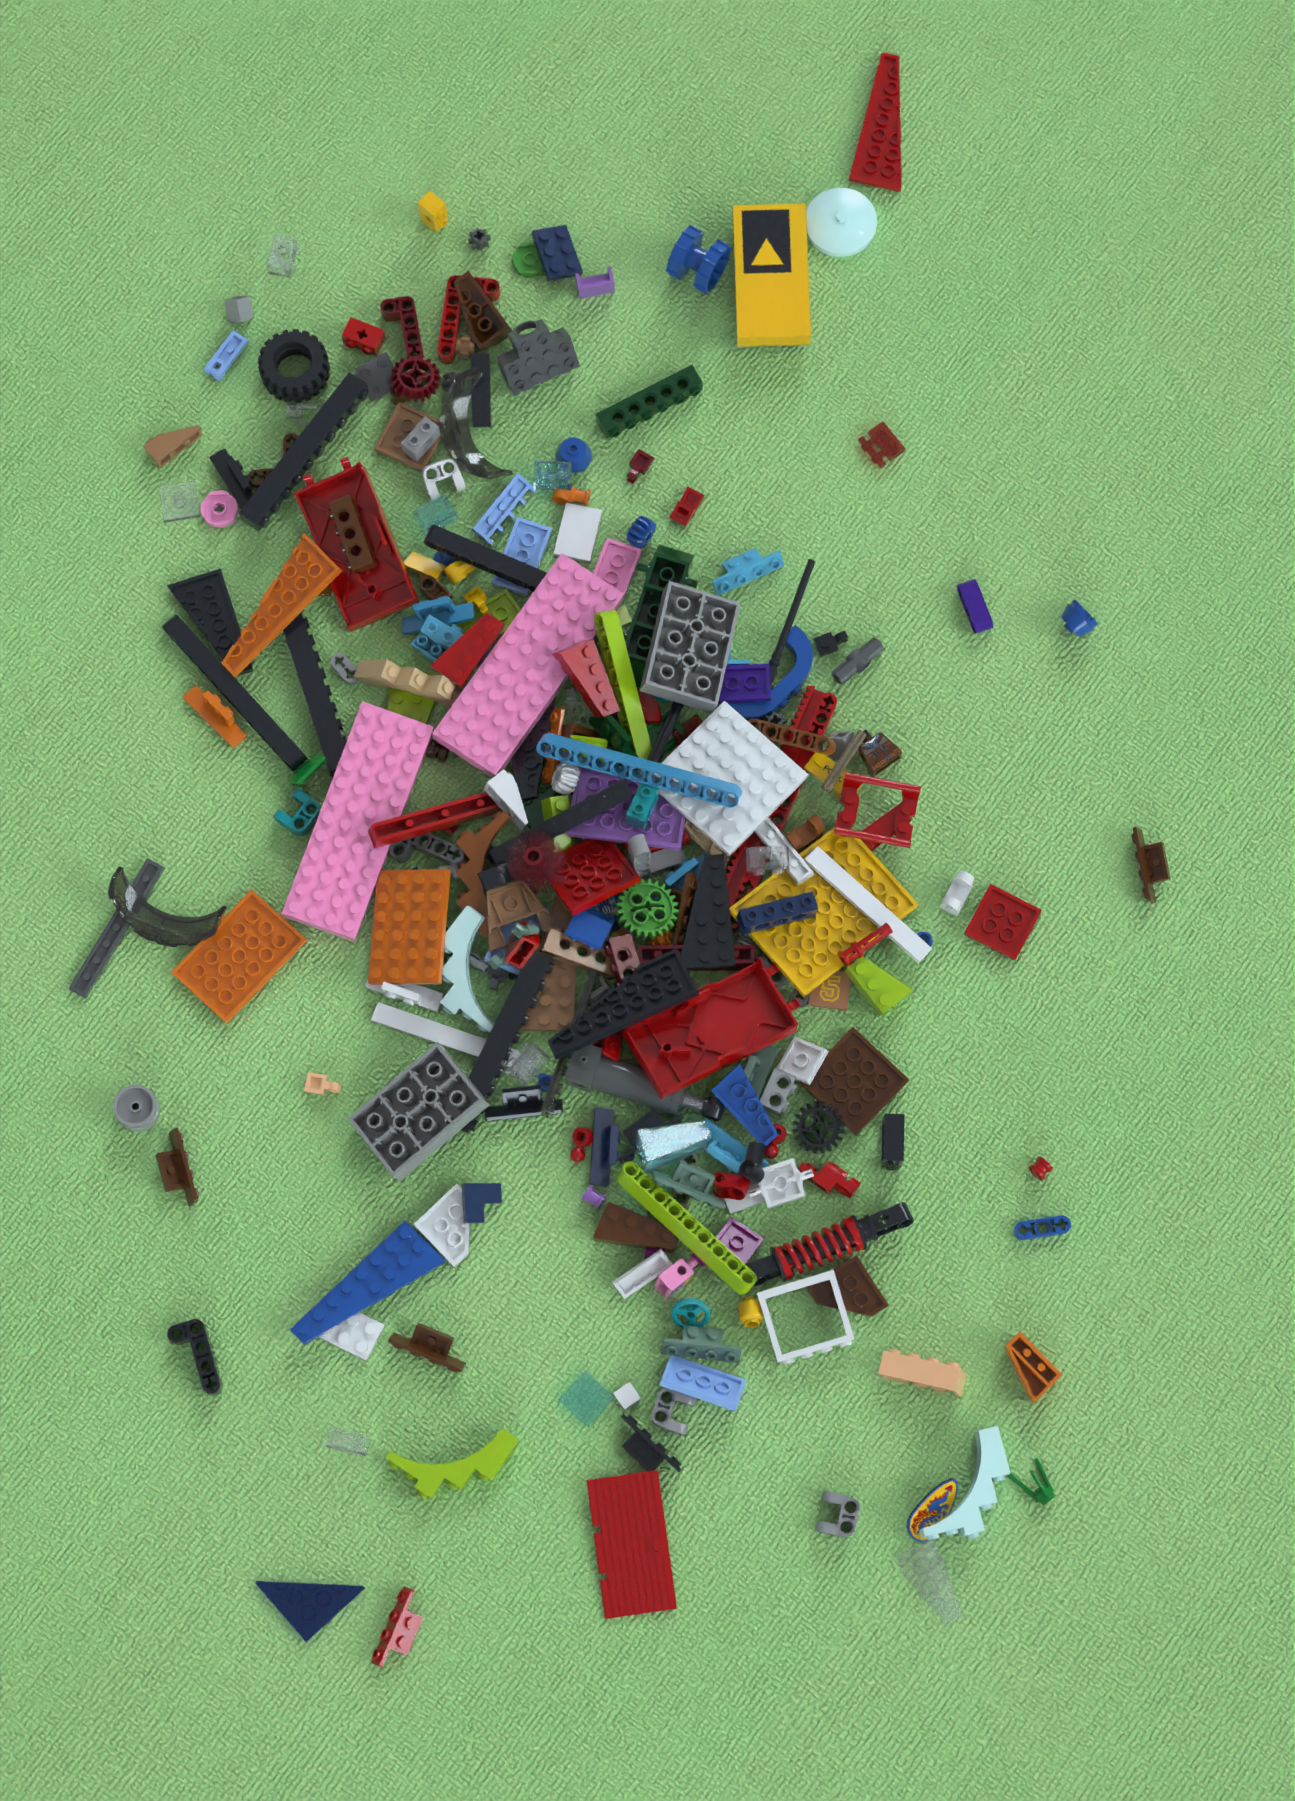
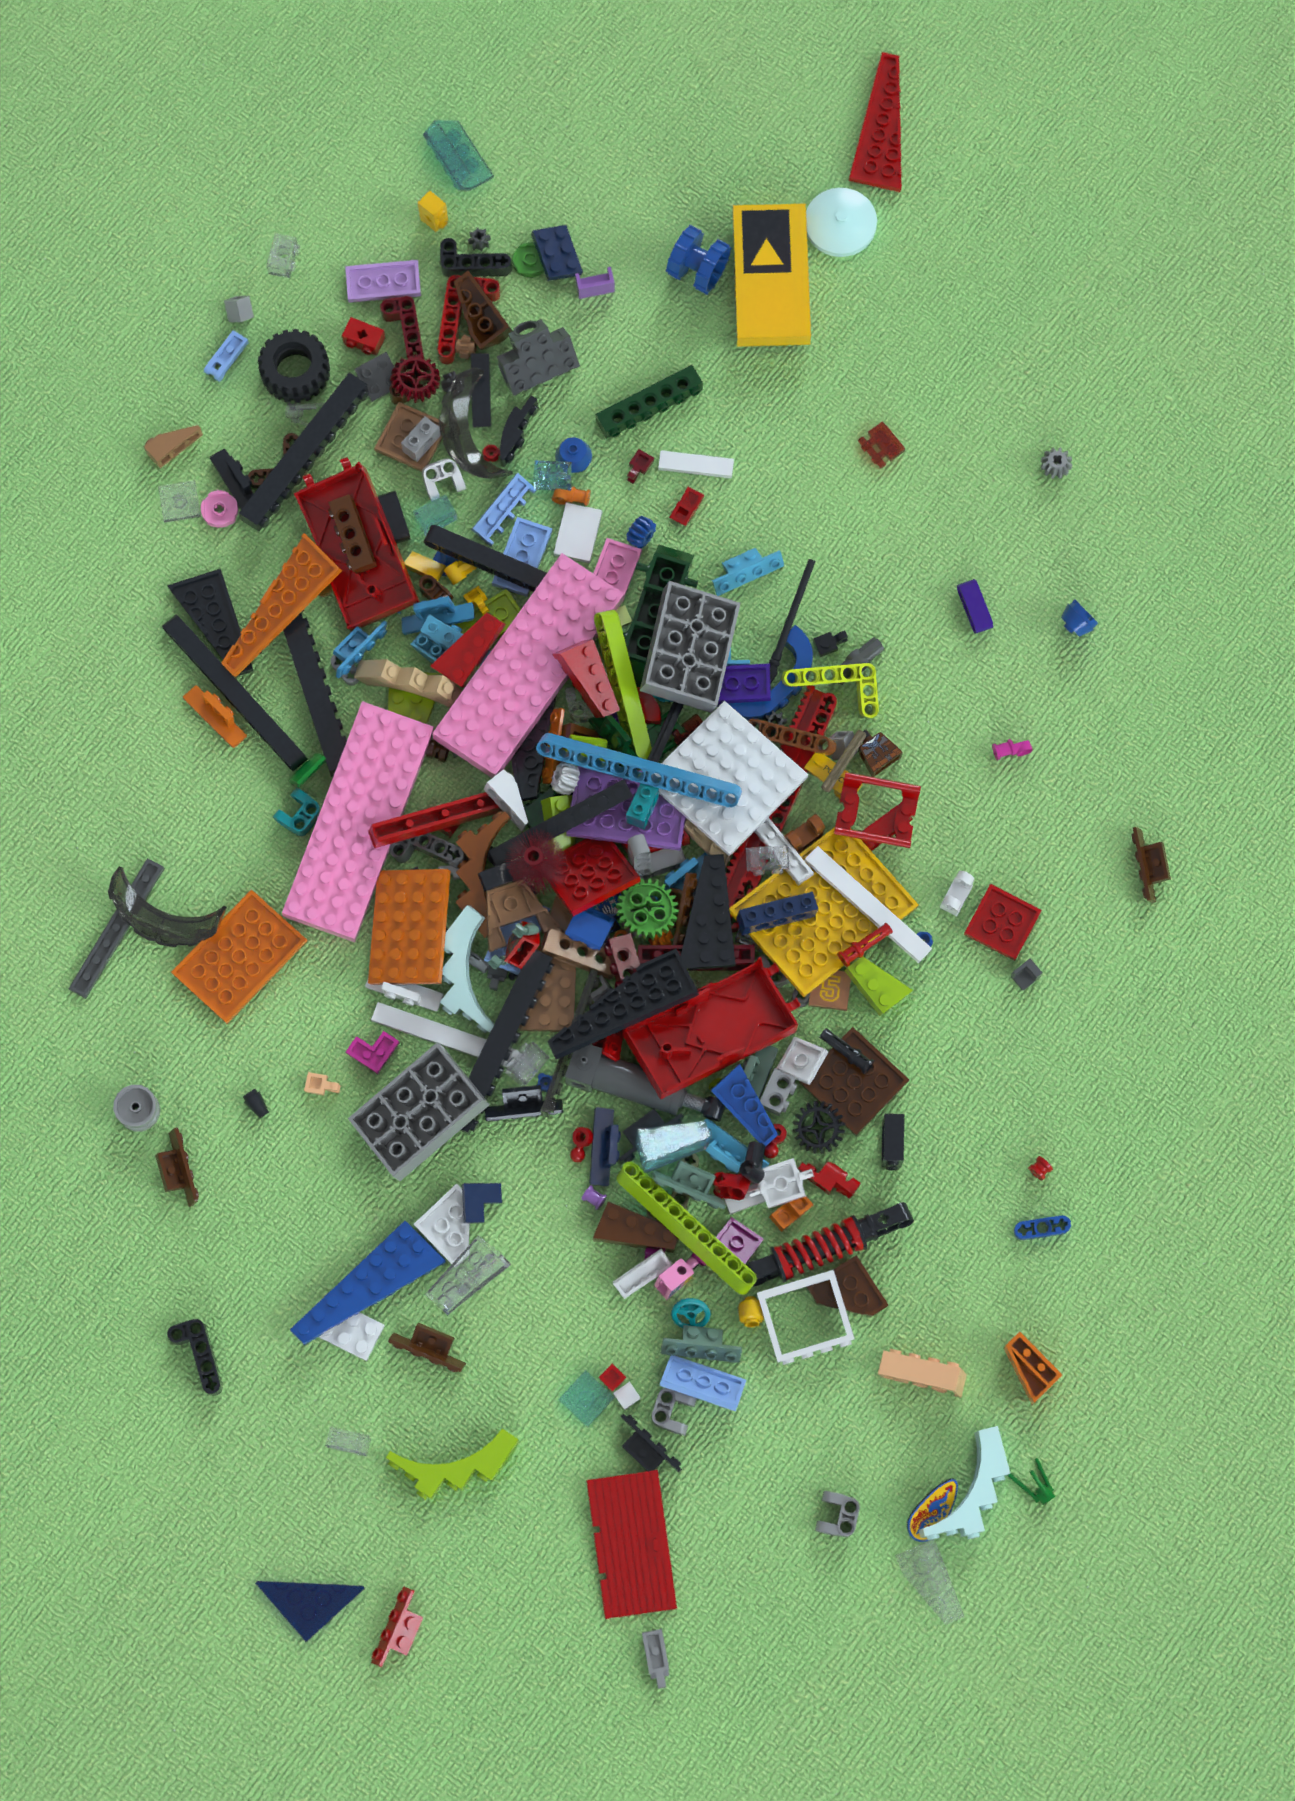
none -> black cone [243,1088,269,1118]
none -> dark azure bracket [333,620,387,679]
none -> lavender plate [345,260,421,303]
none -> dark pink plate [346,1031,400,1074]
none -> black beam [378,491,411,544]
none -> clear light blue slope [423,120,494,191]
none -> clear wedge [425,1235,512,1315]
none -> black beam [440,238,512,277]
none -> red plate [482,444,500,462]
none -> black slope [500,395,539,468]
none -> red tile [598,1363,627,1392]
none -> light grey hinge [642,1629,669,1689]
none -> white tile [658,450,734,478]
none -> orange slope [769,1196,814,1232]
none -> neon yellow beam [781,663,879,718]
none -> black pin [819,1028,875,1075]
none -> dark pink connector [992,739,1033,761]
none -> dark grey panel [1010,958,1043,991]
none -> light grey gear [1041,447,1072,479]

